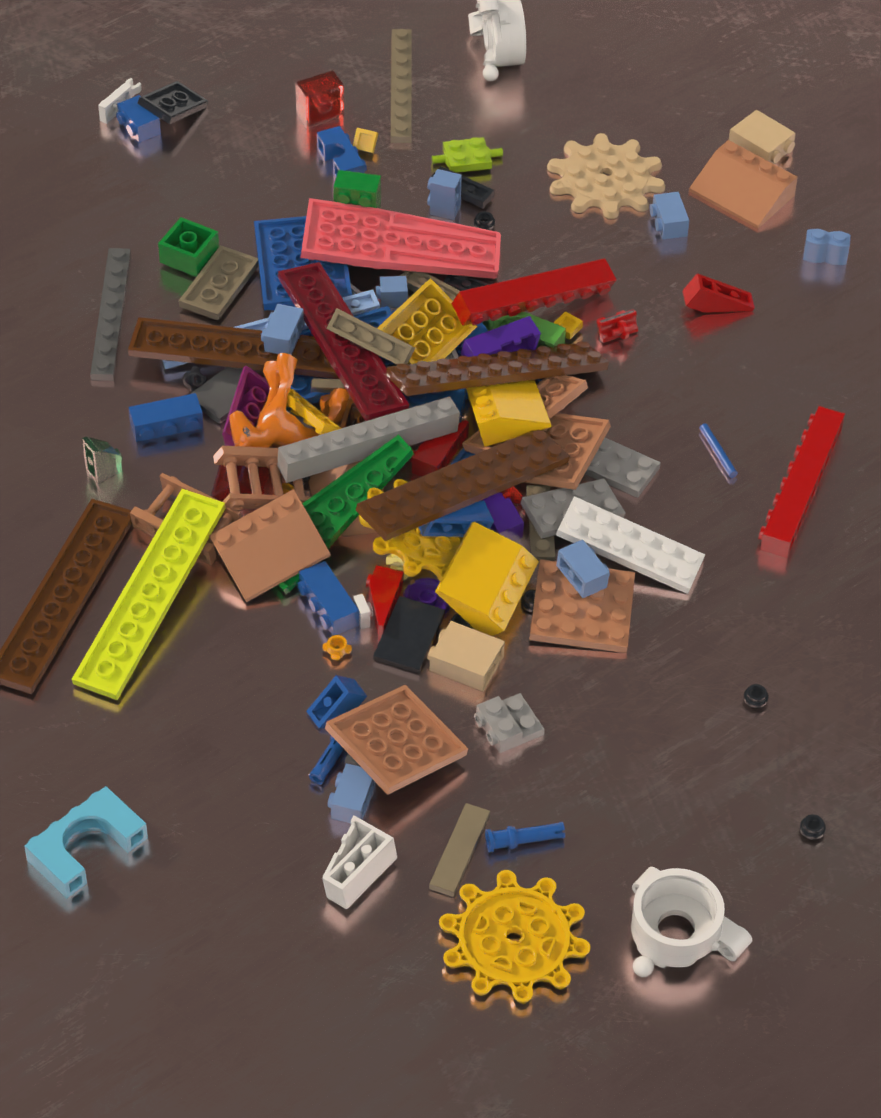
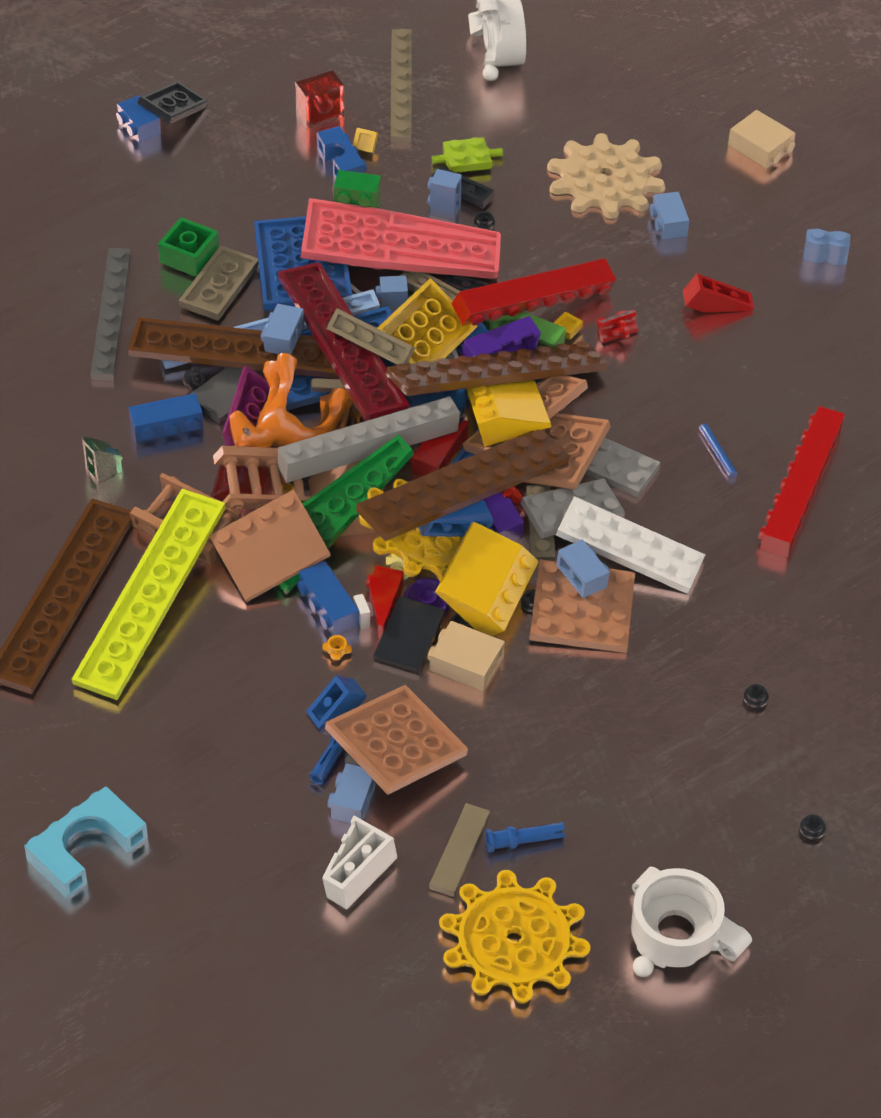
white plate [98,78,142,124] -> none
yellow plate [286,389,342,435] -> none
light grey plate [474,693,544,753] -> none
nougat slope [689,140,798,229] -> none

